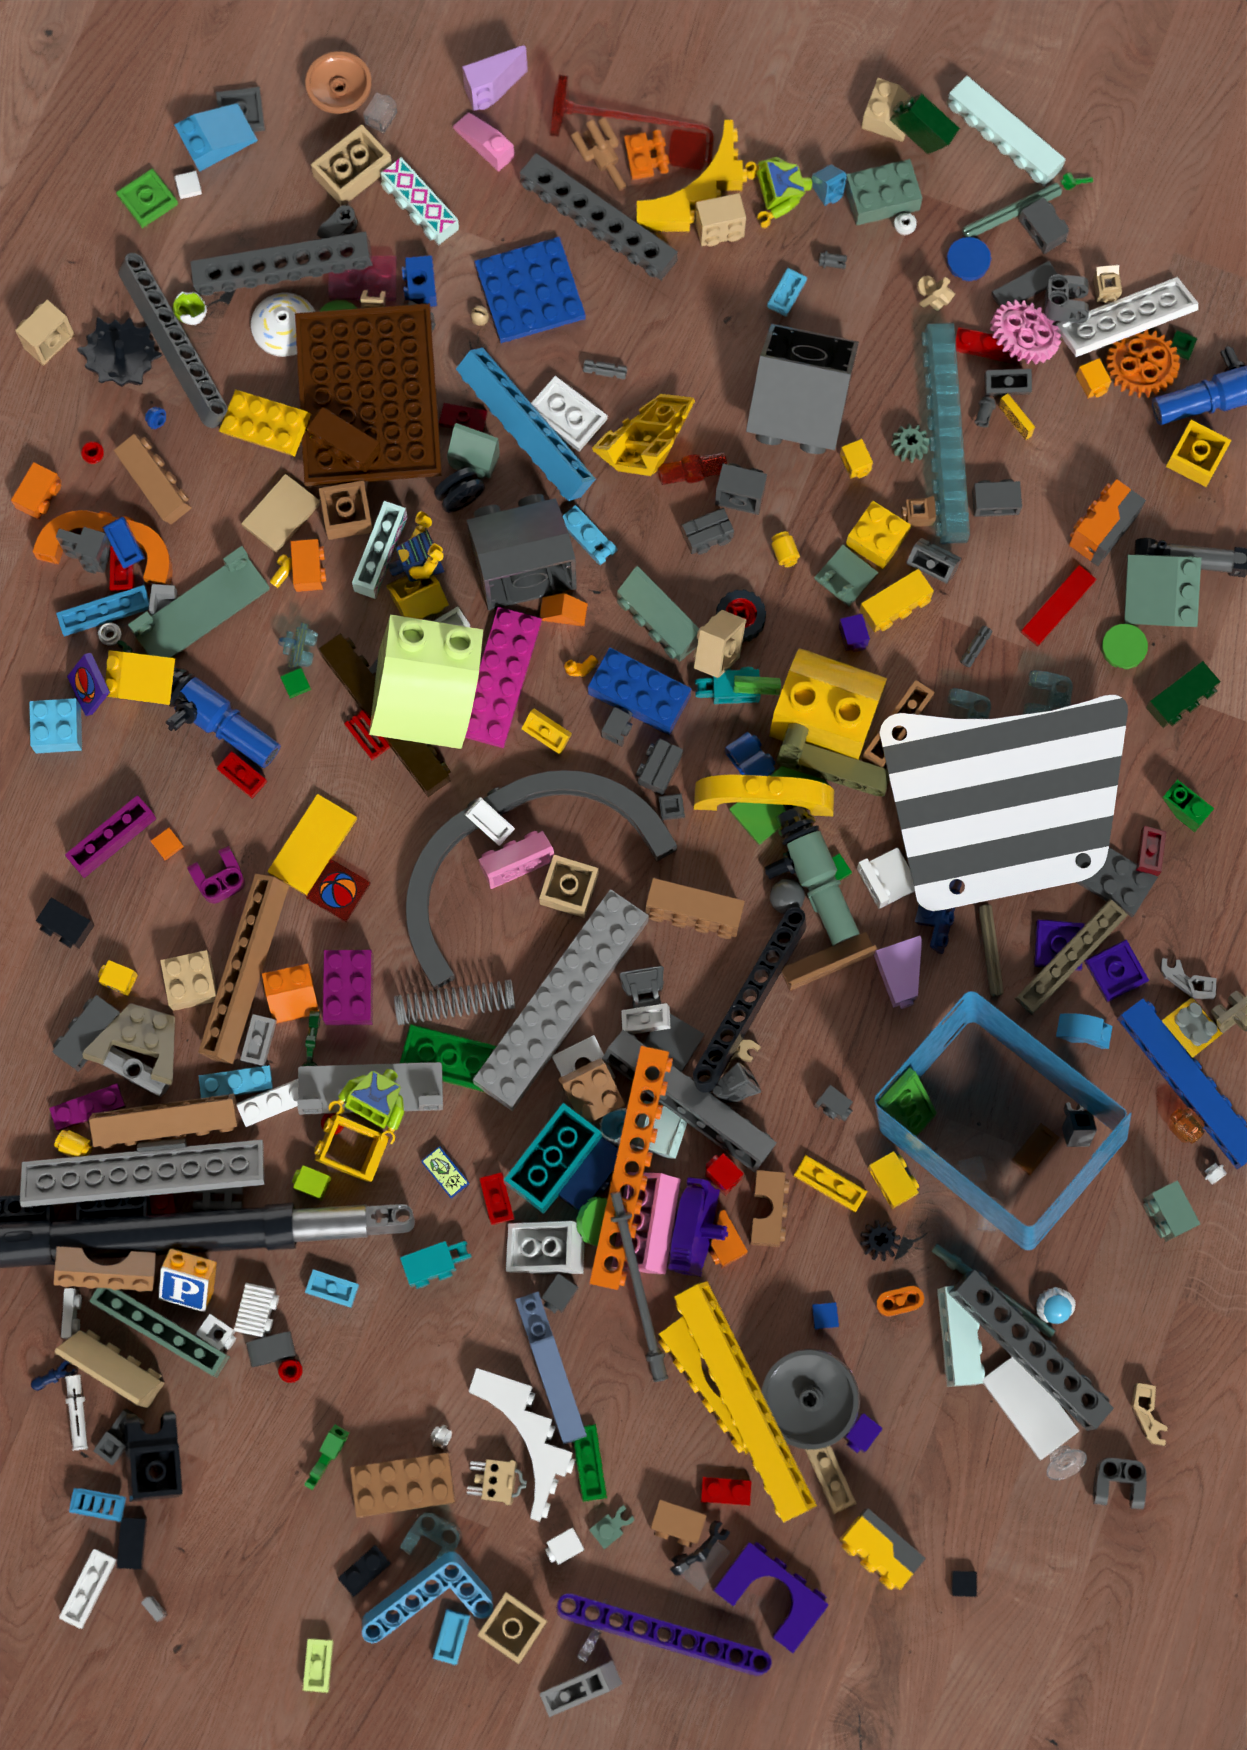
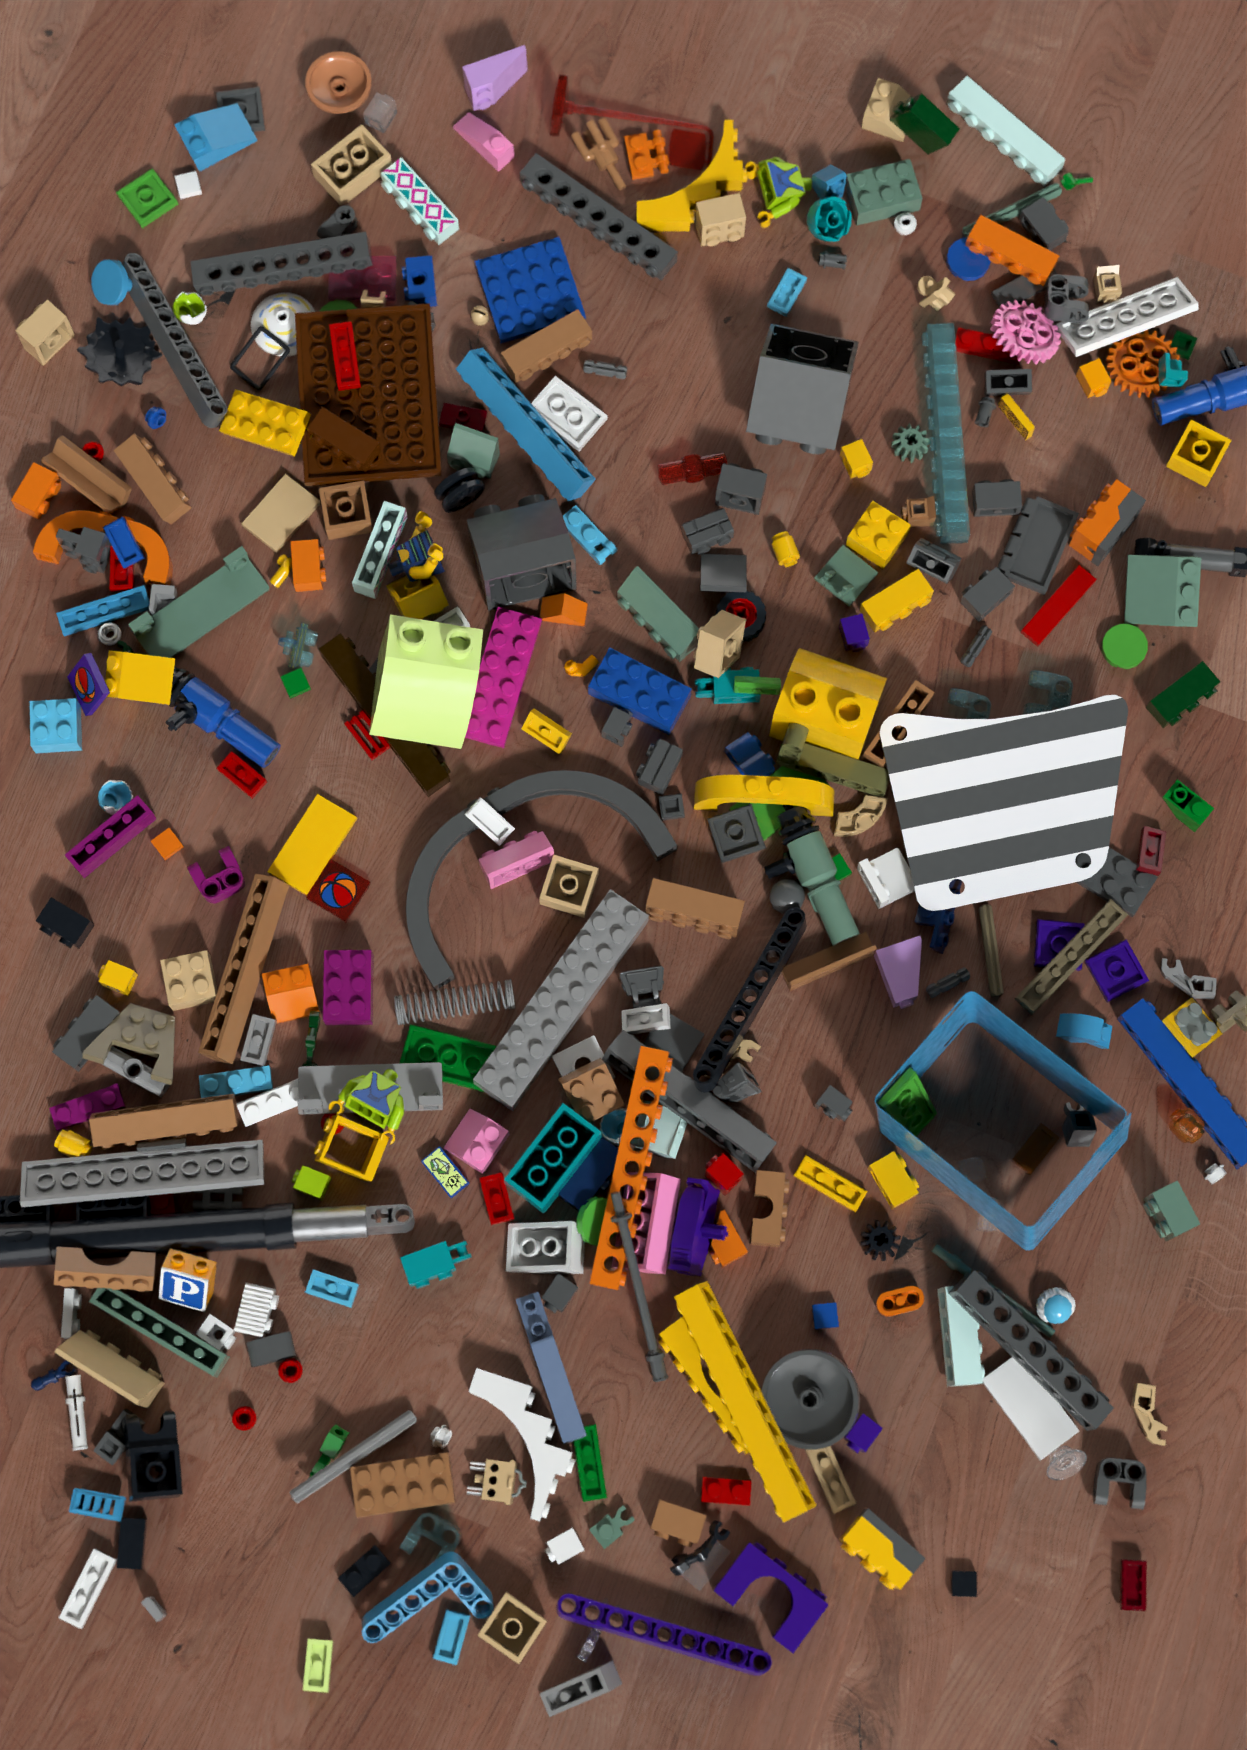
yellow wedge [592,394,695,476] -> none
none -> medium nougat panel [41,436,132,514]
none -> dark azure tile [91,259,132,305]
none -> medium azure hair [97,780,133,815]
none -> black piece [230,326,290,390]
none -> red plate [232,1406,257,1431]
none -> light grey axle [290,1410,417,1503]
none -> red plate [329,321,361,391]
none -> bright pink slope [443,1109,510,1174]
none -> medium nougat brick [501,309,592,383]
none -> dark grey tile [700,554,747,592]
none -> dark grey tile [707,804,766,863]
none -> teal cylinder [807,197,852,242]
none -> tan tile [834,794,888,837]
none -> dark grey axle [926,967,970,998]
none -> dark grey brick [960,567,1015,622]
none -> orange brick [965,215,1059,286]
none -> dark grey hinge [997,496,1079,595]
none -> dark red plate [1120,1559,1147,1611]
none -> teal panel [1159,353,1188,387]

